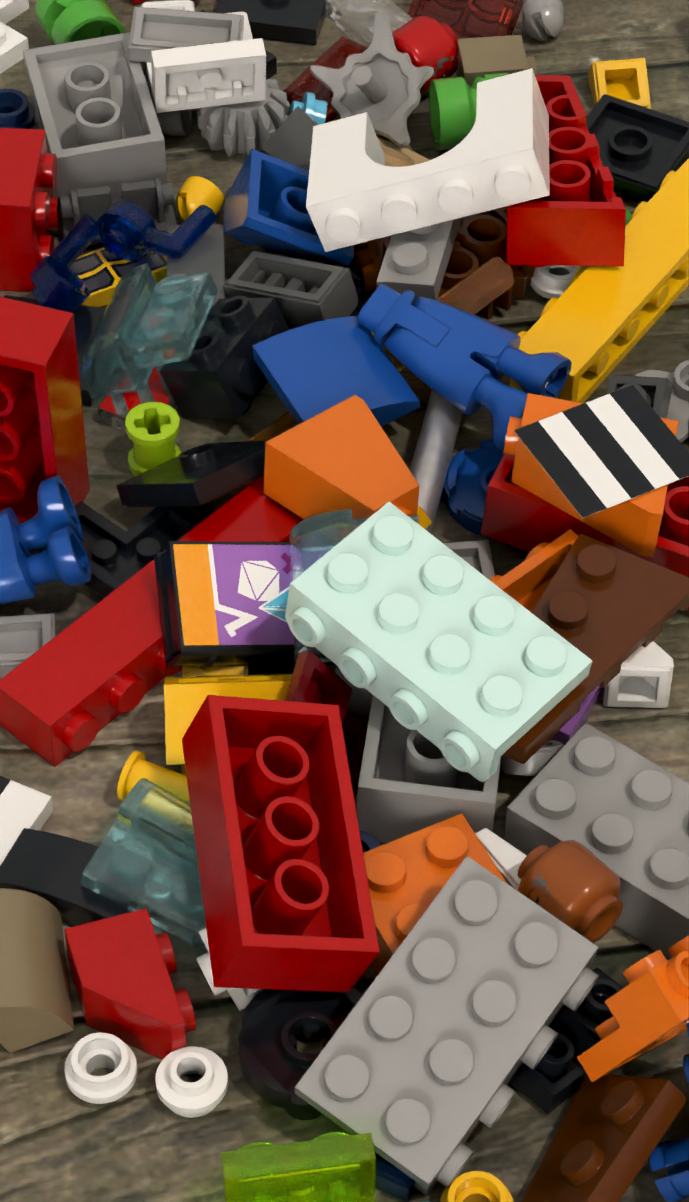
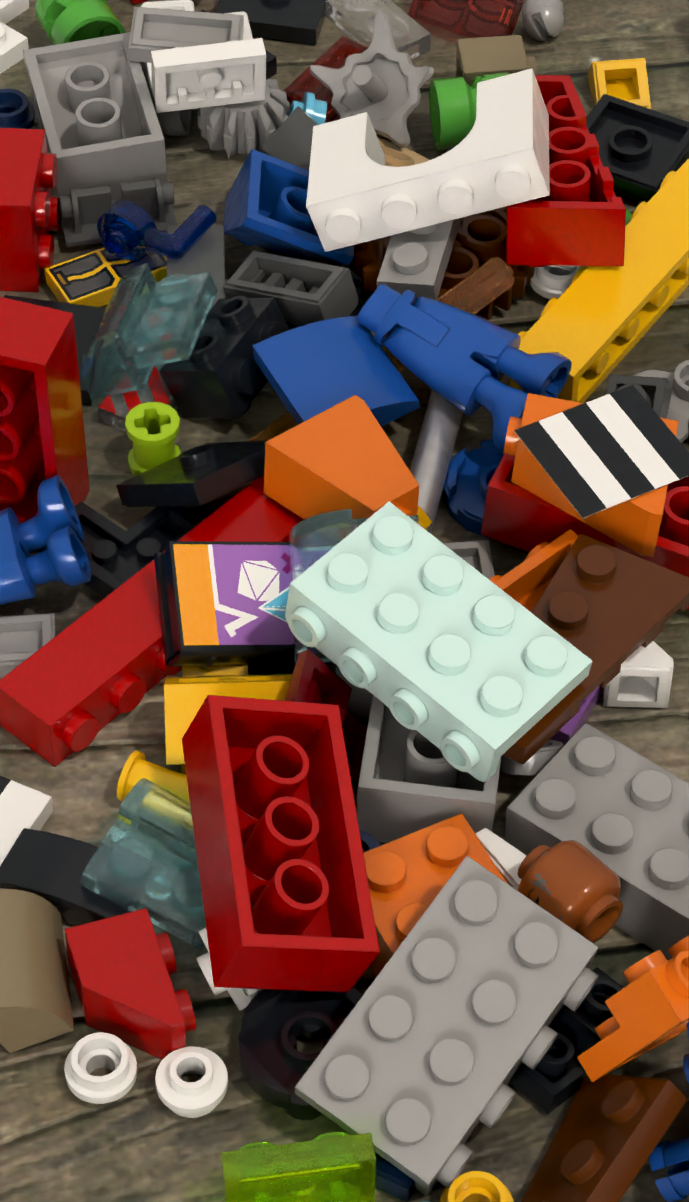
clear blue plate [30,214,103,313] -> none
yellow hinge [175,176,225,225] -> none
red head [392,16,459,96] -> none

